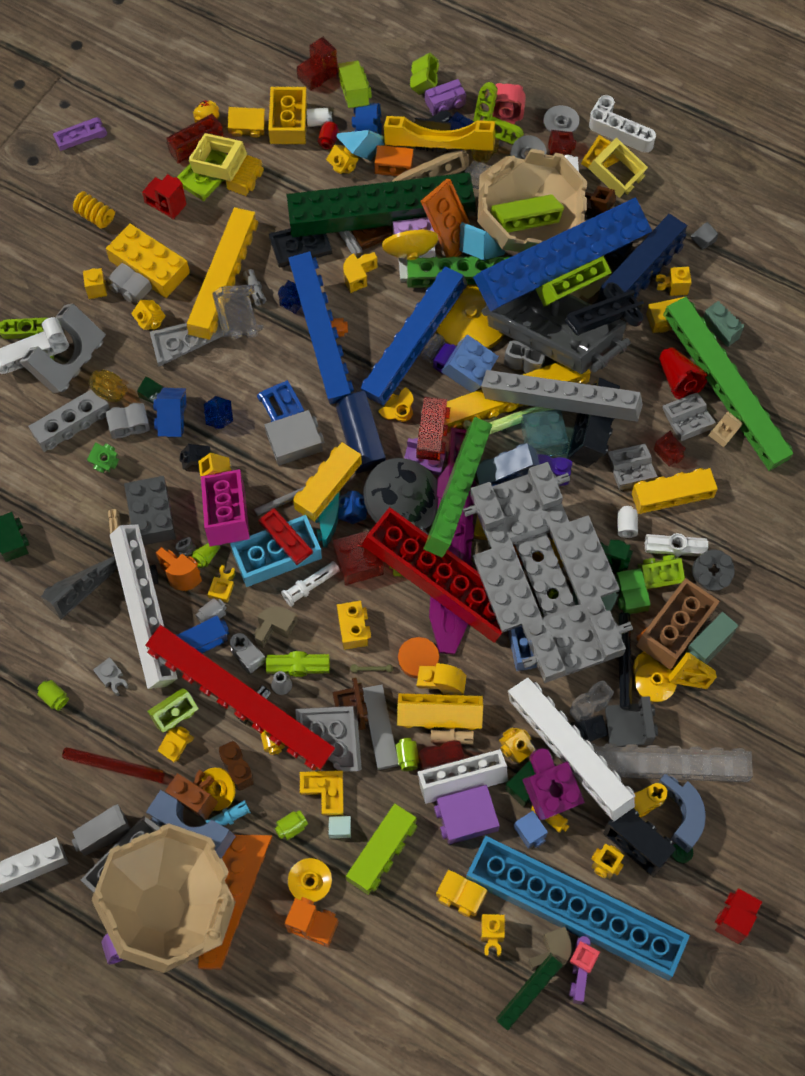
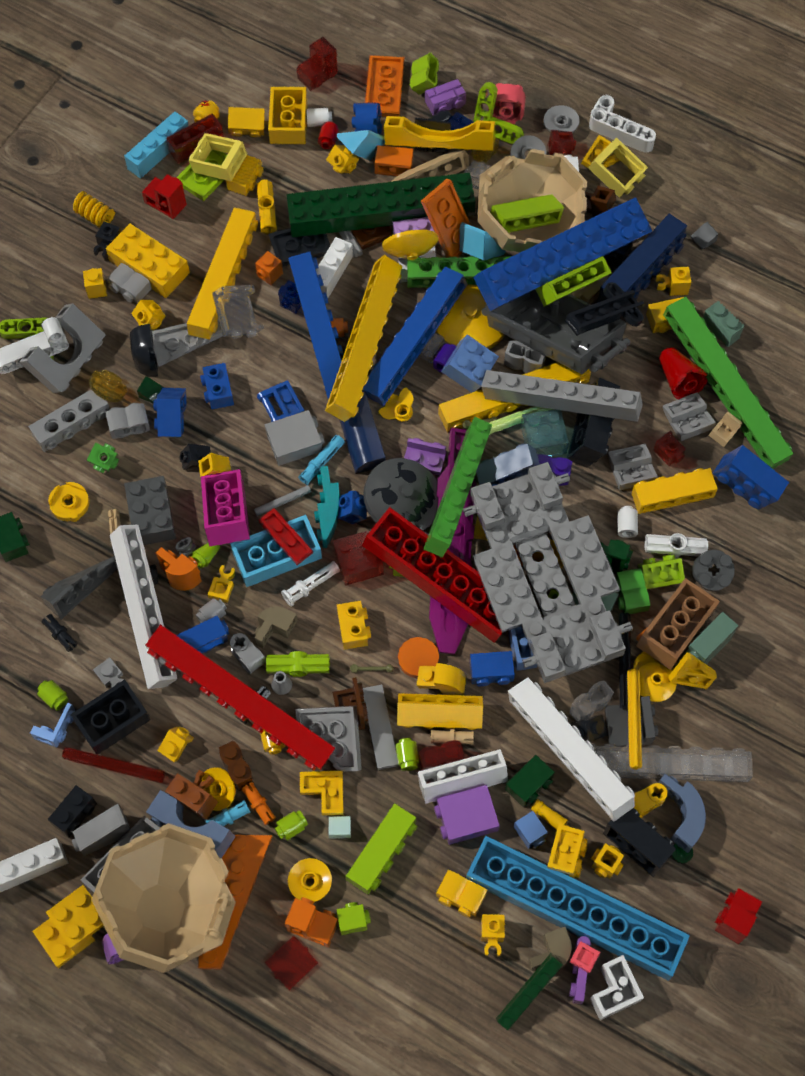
medium lavender plate [53,117,107,151] -> none
lime brick [147,688,199,732] -> none
clear blue brick [204,396,233,429] -> none
light grey pin [243,269,266,306] -> none
yellow brick [293,442,362,522] -> none
lime brick [338,61,372,108] -> none
yellow brick [343,252,378,293] -> none
clear red brick [416,397,451,461] -> none
yellow brick [499,728,536,763] -> none
magenta brick [522,749,585,820] -> none
none -> light blue bracket [30,703,75,748]
none -> yellow bracket [32,885,104,968]
none -> black pin [42,614,78,652]
none -> yellow plate [48,482,90,522]
none -> black brick [48,785,97,838]
none -> black brick [70,679,151,755]
none -> black brick [93,222,121,259]
none -> medium azure brick [124,111,190,179]
none -> black brick [130,324,158,377]
none -> blue brick [200,363,234,410]
none -> orange pin [241,782,276,825]
none -> orange brick [255,251,283,285]
none -> yellow piece [257,179,277,235]
none -> clear red piece [264,936,318,991]
none -> medium azure pin [298,435,345,485]
none -> white brick [316,237,353,298]
none -> yellow brick [325,255,403,422]
none -> lime brick [336,902,371,935]
none -> orange tile [365,55,405,117]
none -> blue brick [470,651,515,686]
none -> yellow bracket [547,824,588,879]
none -> white brick [590,955,644,1020]
none -> yellow axle [627,668,642,770]
none -> blue brick [713,445,789,510]

